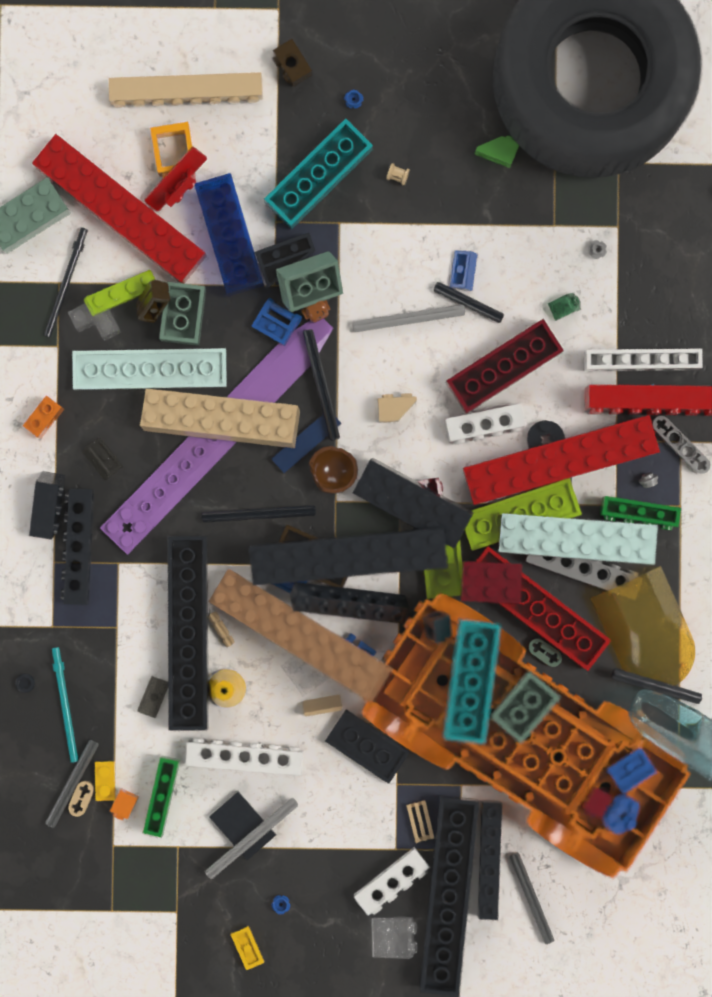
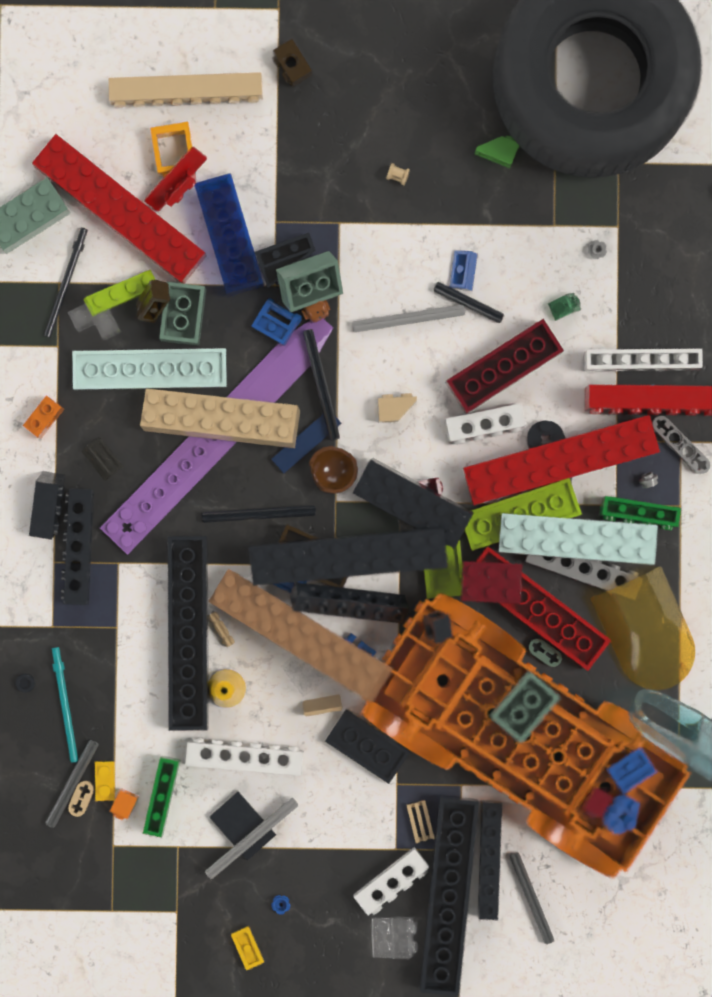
clear smoke slope [137,675,168,718] -> none
teal brick [264,119,373,230] -> none
blue plate [344,90,363,109] -> none
teal brick [443,619,501,744] -> none
black axle [611,668,702,704] -> none

